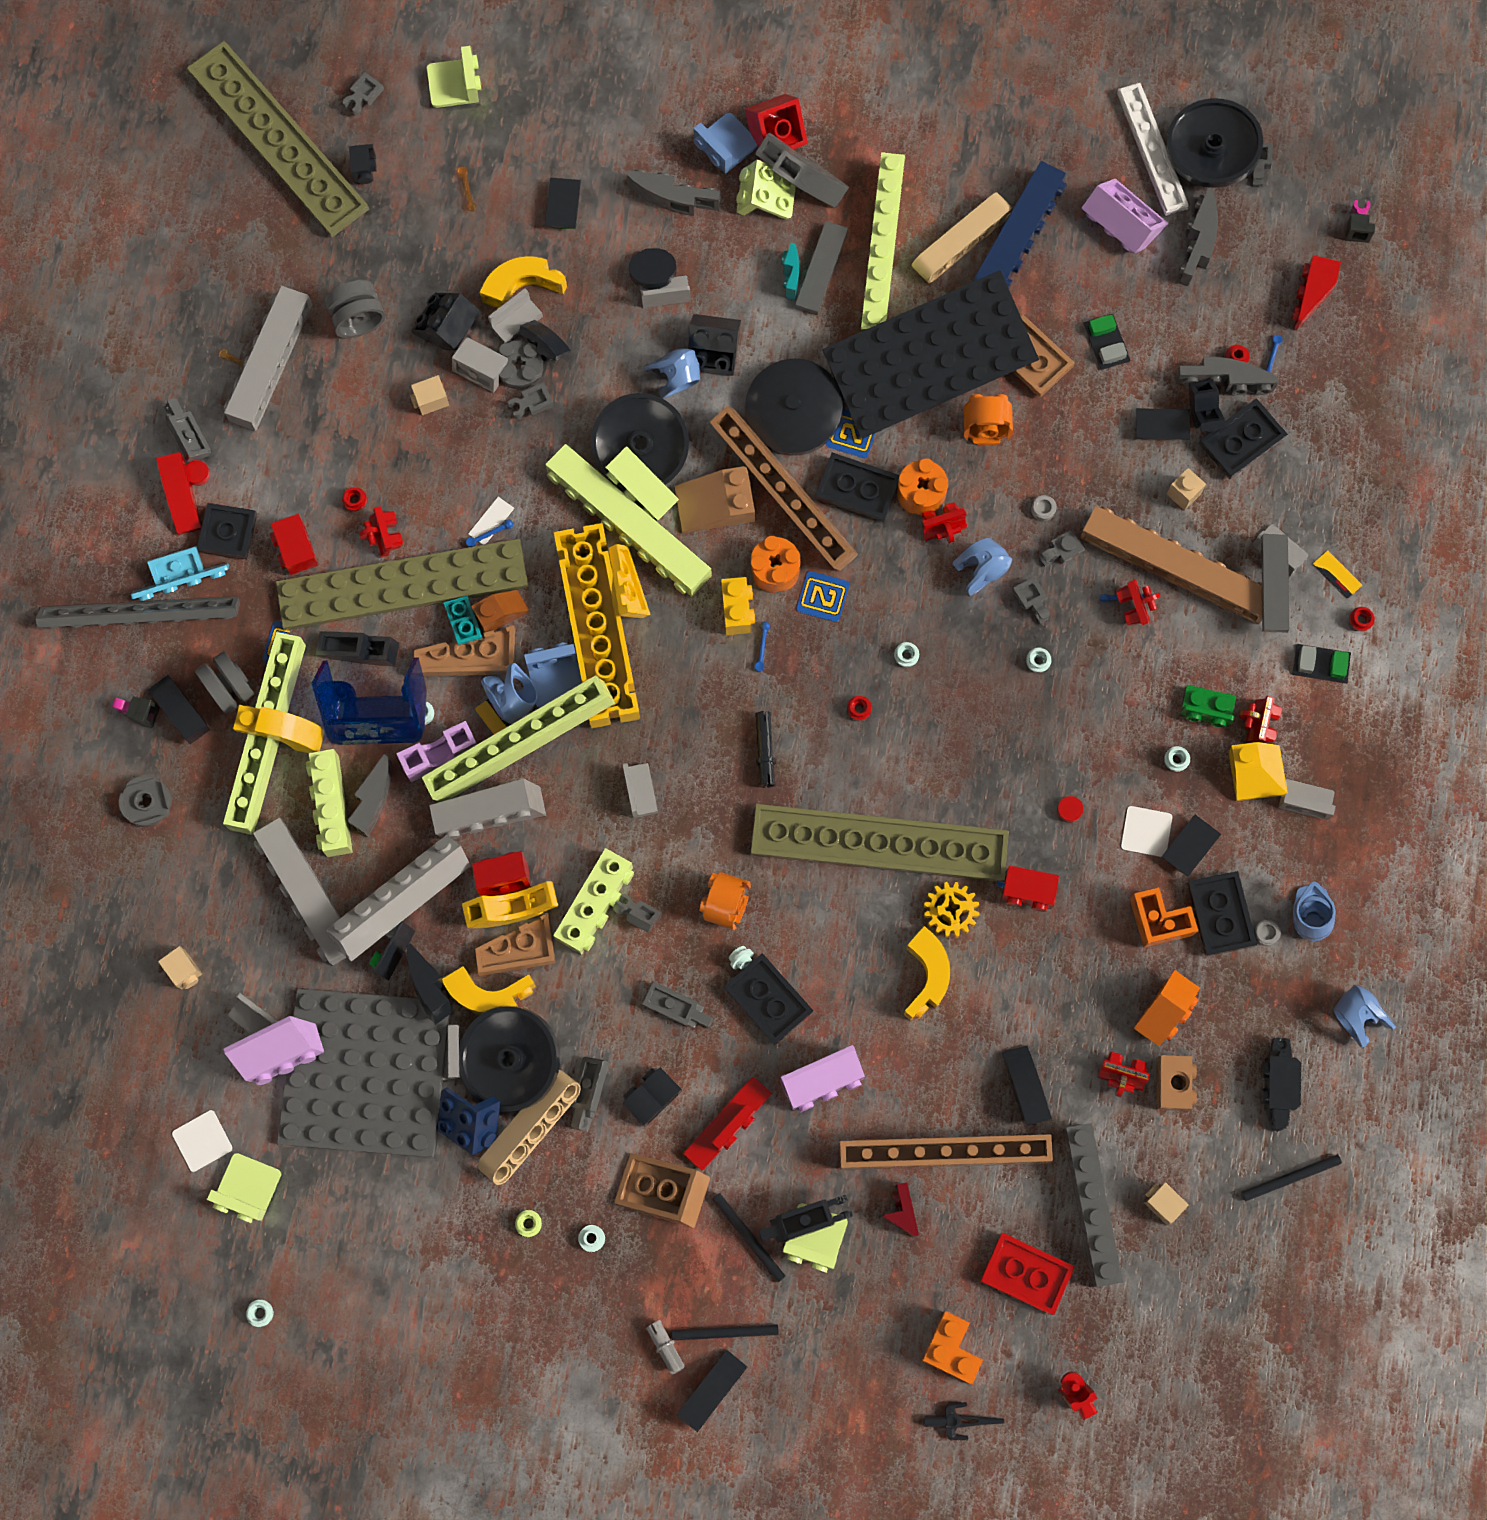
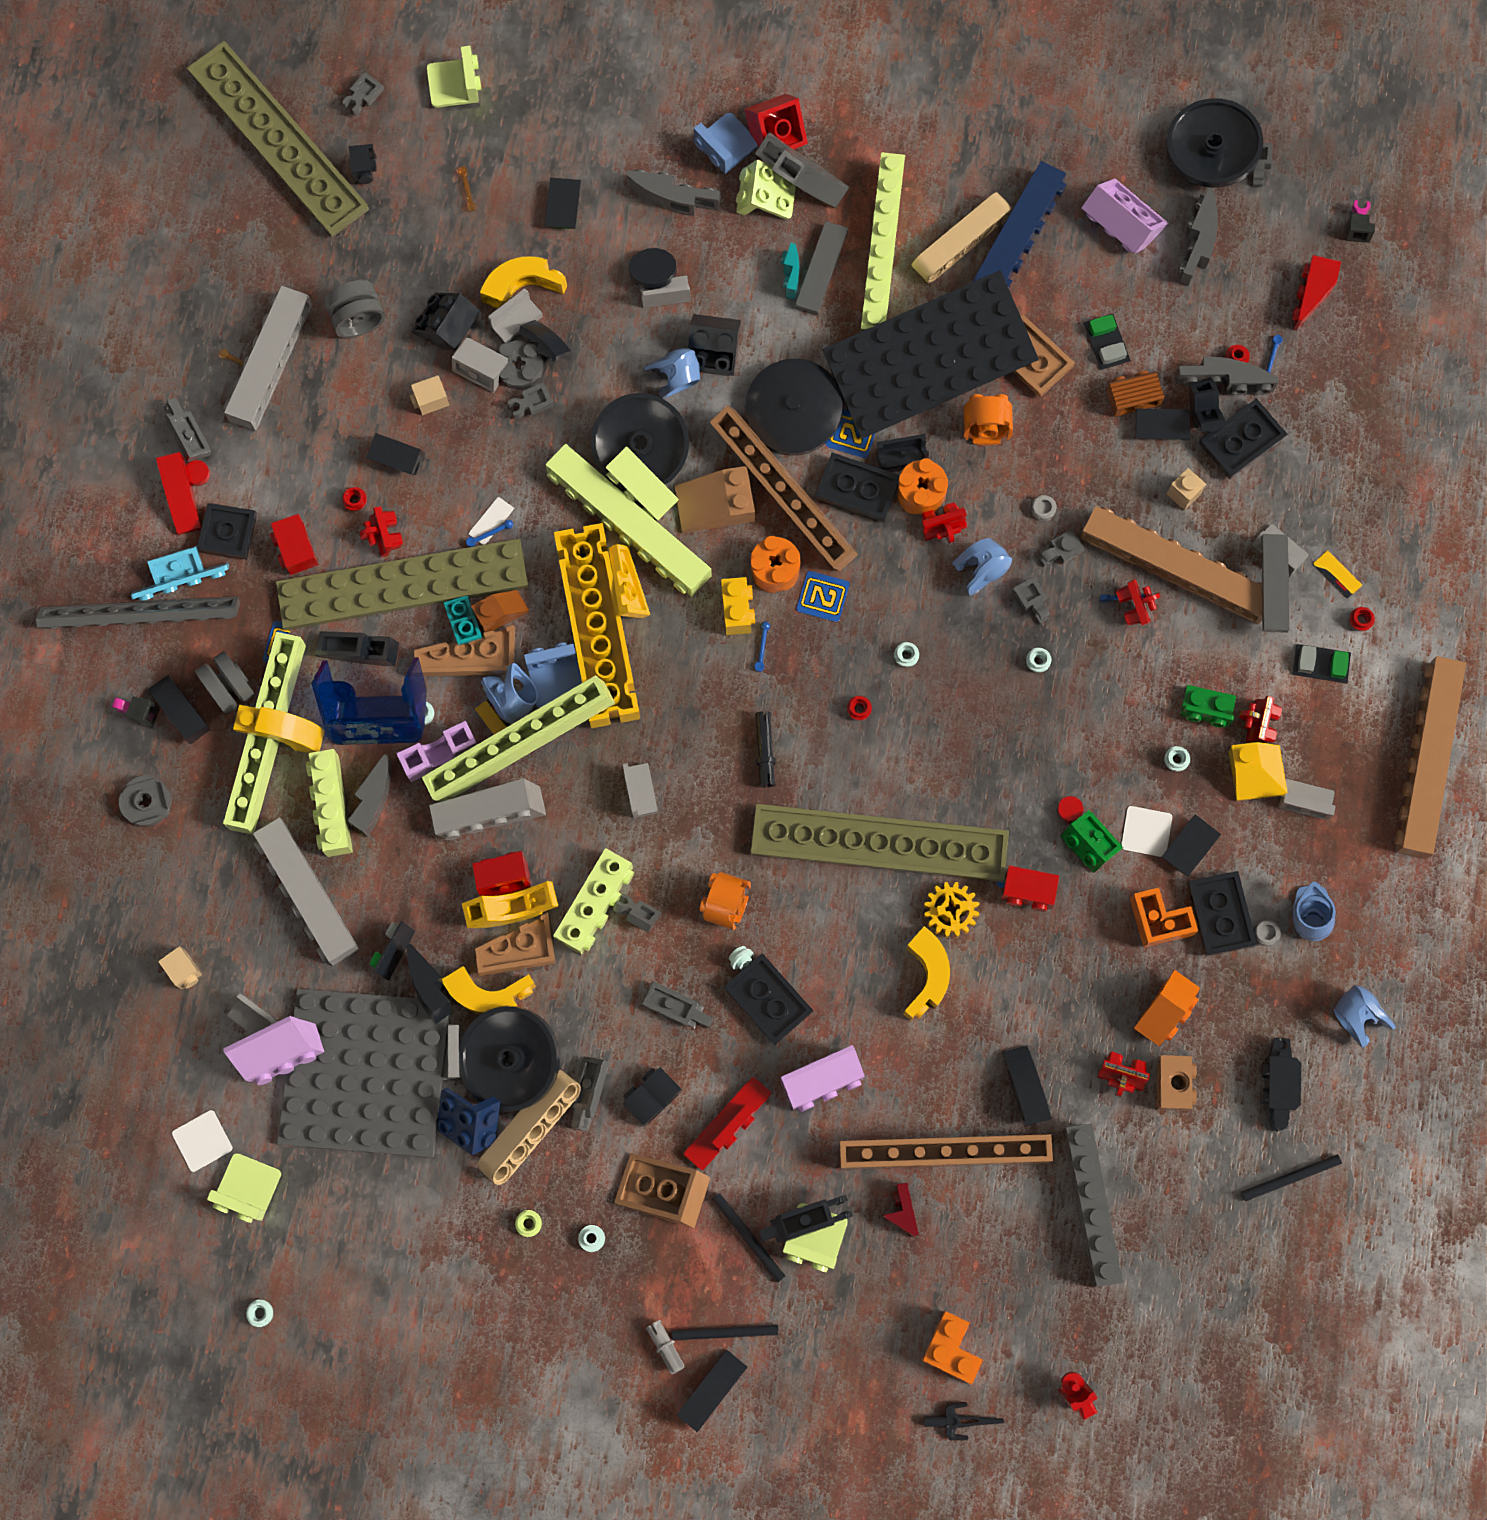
light grey brick [326,835,471,961] -> none
red plate [980,1232,1075,1316] -> none
white tile [1117,83,1189,216] -> none
tan brick [1144,1182,1189,1225] -> none
none -> black hinge [366,433,426,476]
none -> black hinge [876,434,929,472]
none -> green bracket [1061,810,1124,873]
none -> dark orange brick [1106,370,1164,417]
none -> medium nougat brick [1395,656,1466,859]

